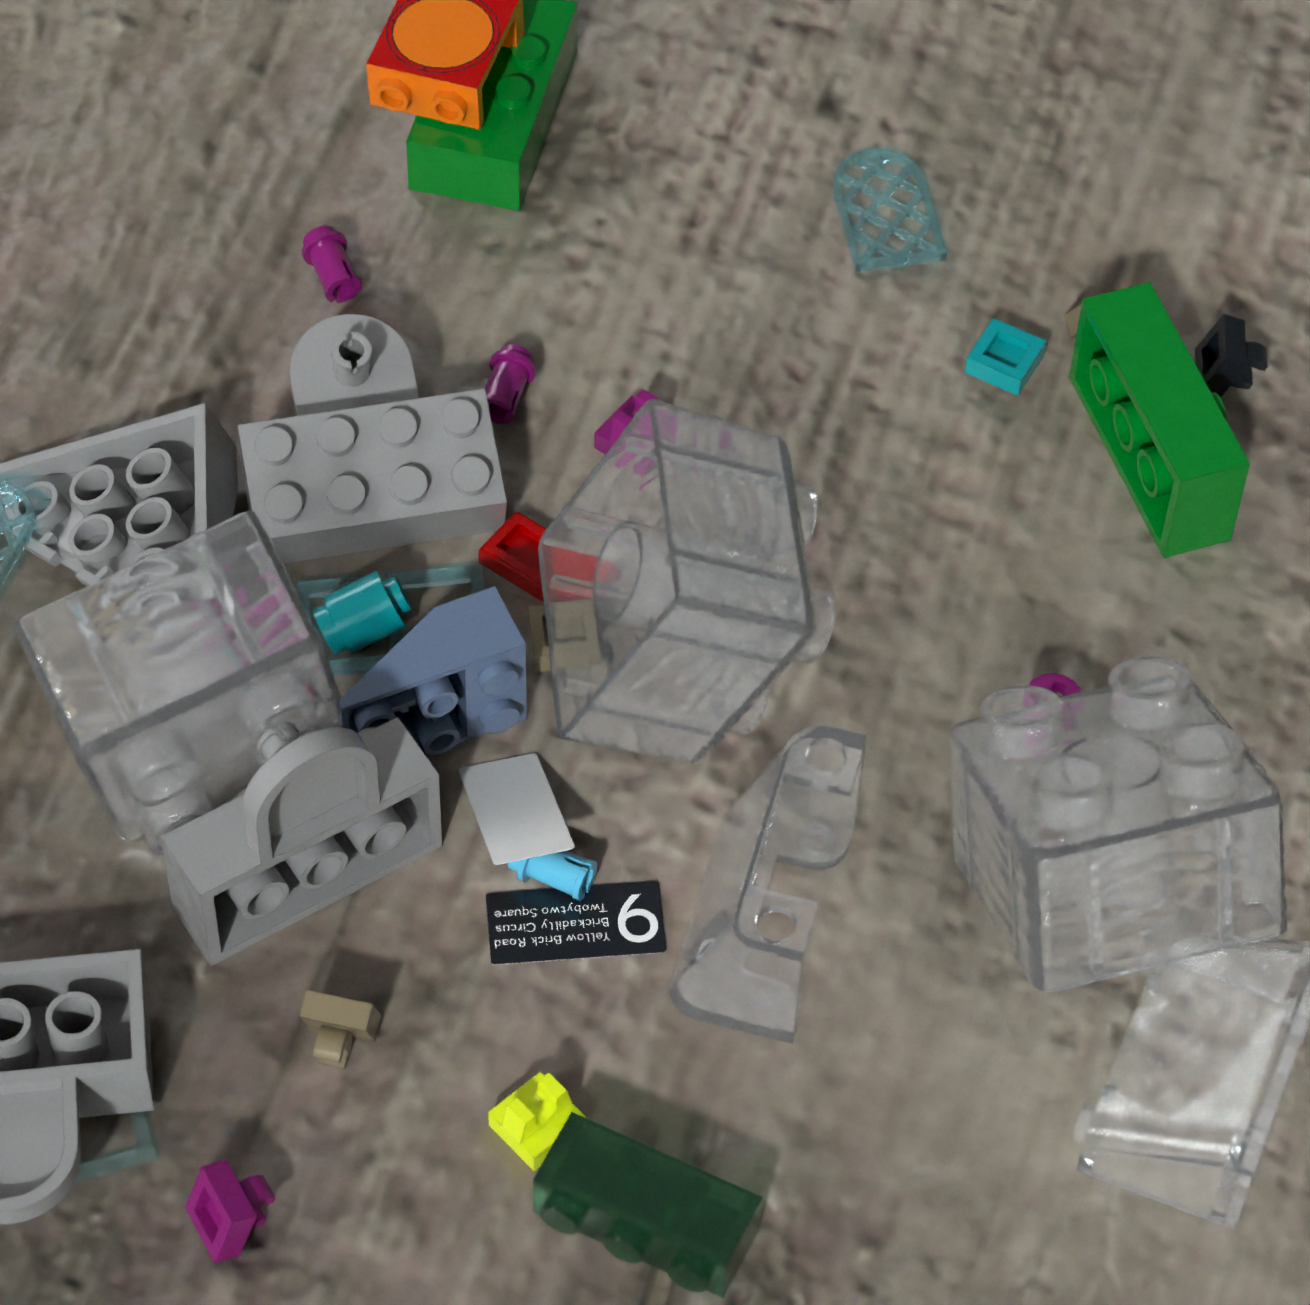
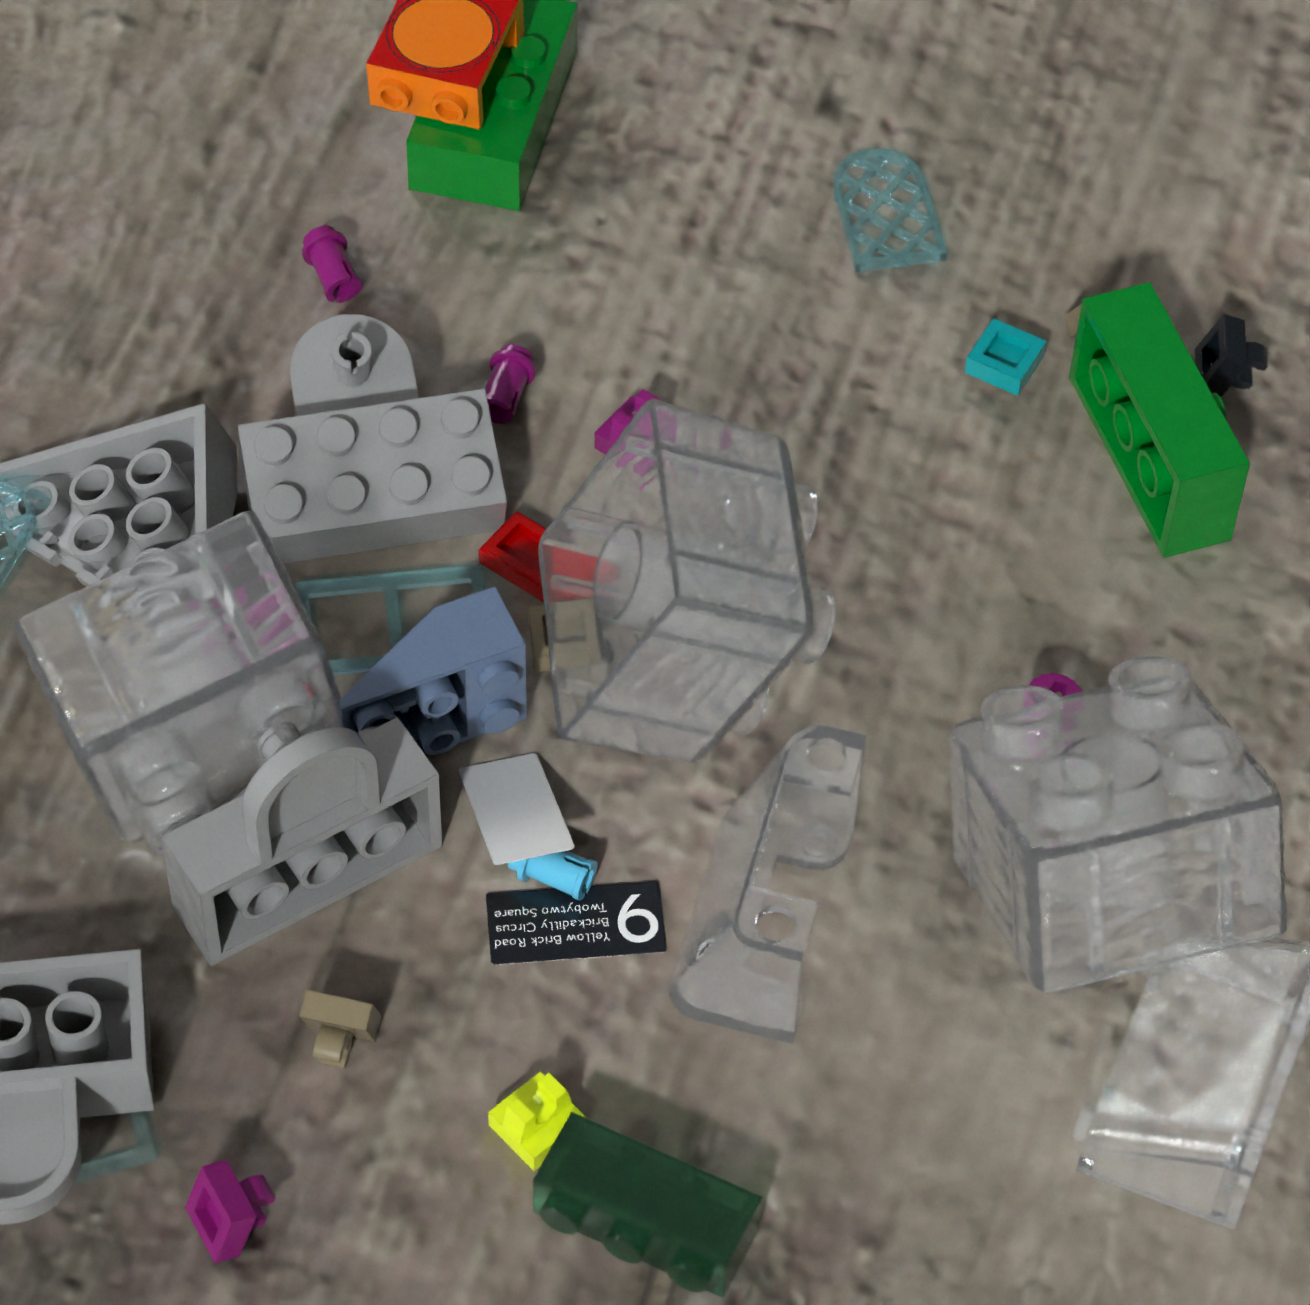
teal brick [312,570,412,655] -> none

